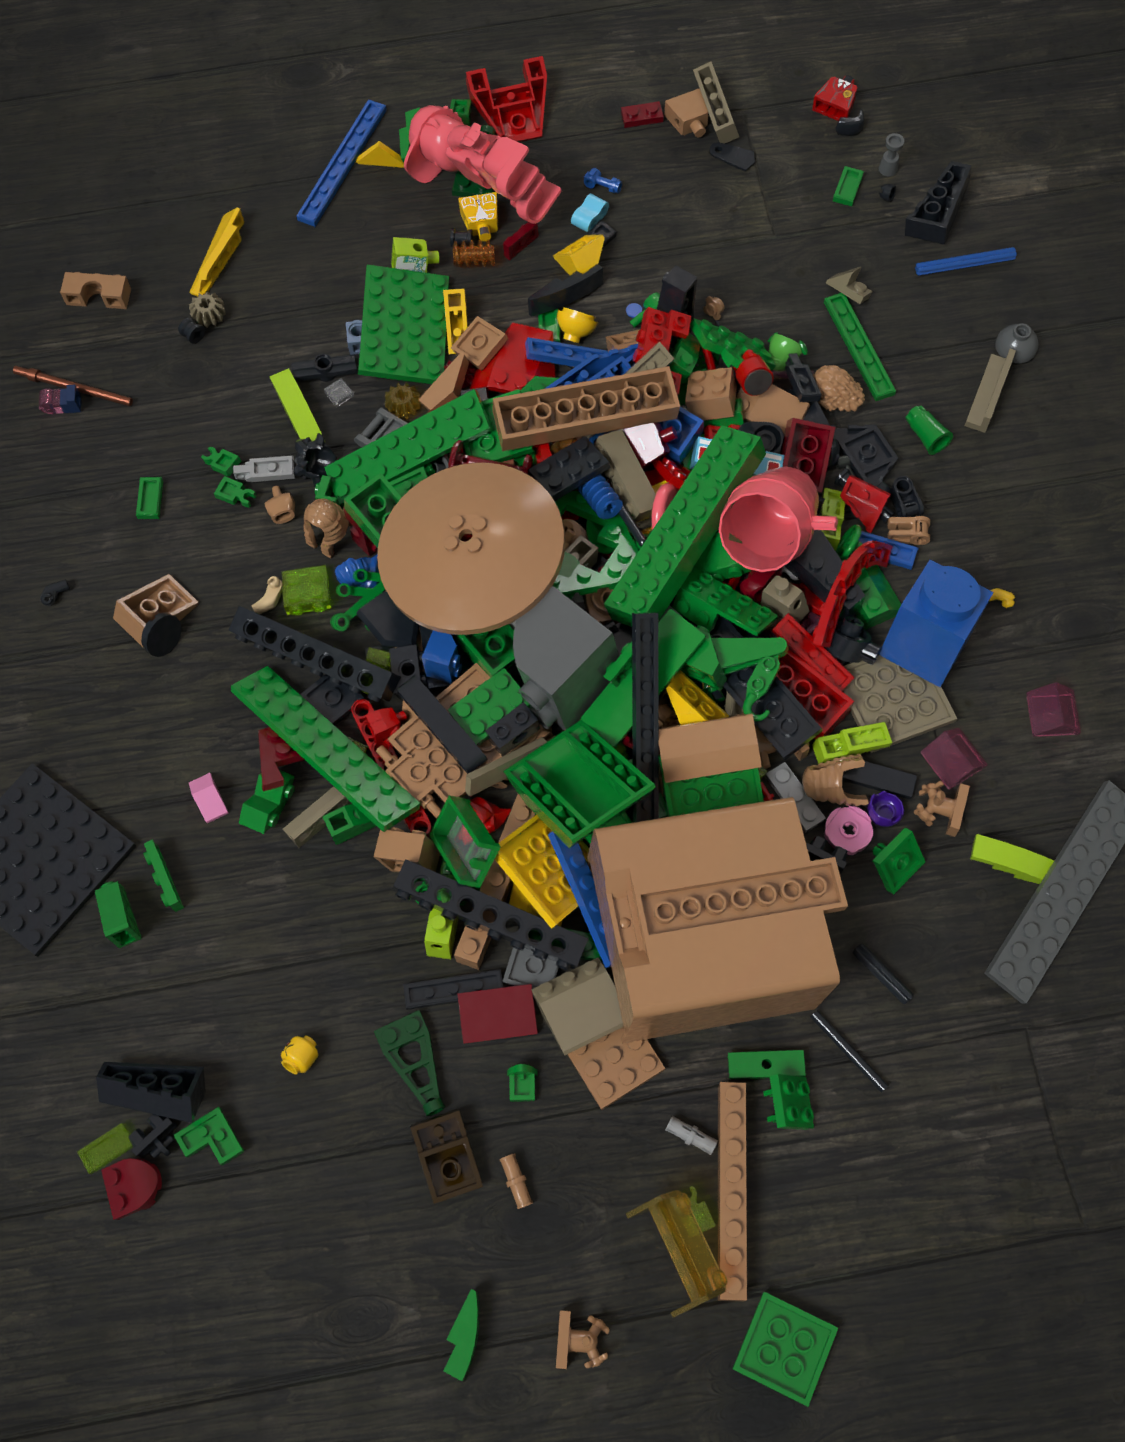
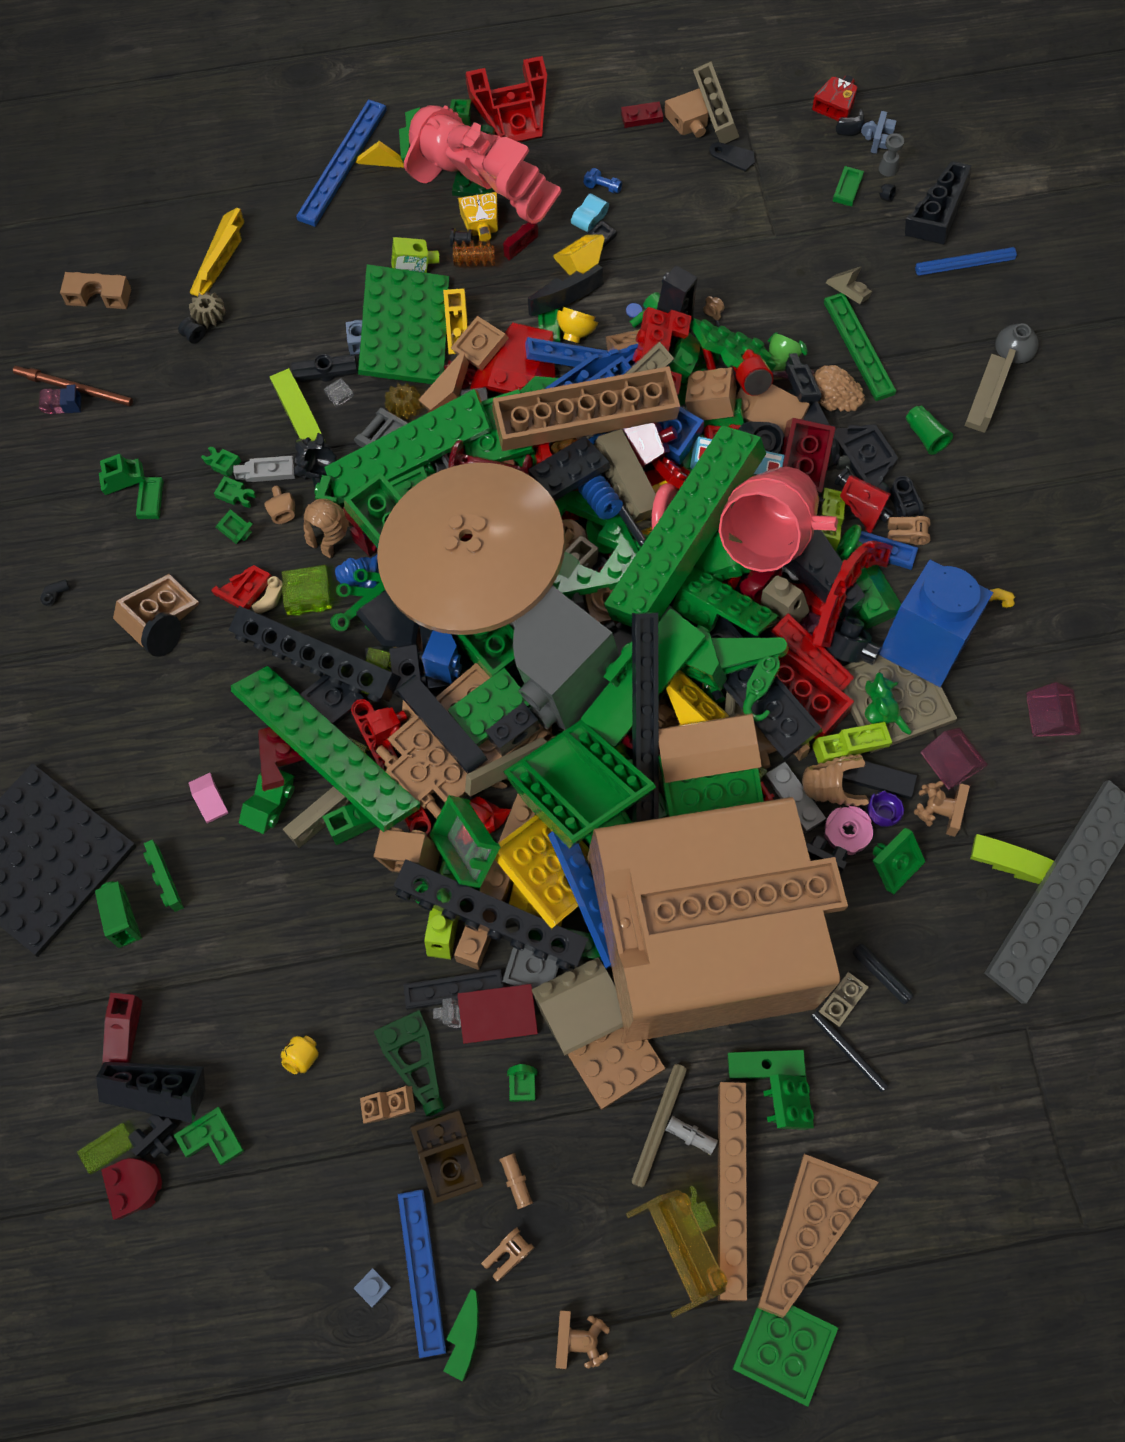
none -> green brick [99,453,145,495]
none -> dark red slope [102,992,143,1065]
none -> red wing [211,565,272,609]
none -> green bracket [216,509,253,544]
none -> sand blue plate [354,1268,392,1308]
none -> medium nougat slope [360,1086,416,1124]
none -> blue tile [398,1190,447,1358]
none -> clear tile [433,998,461,1028]
none -> medium nougat piece [481,1228,535,1282]
none -> dark tan axle [632,1064,687,1187]
none -> medium nougat wing [757,1154,879,1318]
none -> dark tan slope [819,972,868,1027]
none -> sand blue hips [861,111,896,153]
none -> green animal [865,672,912,735]

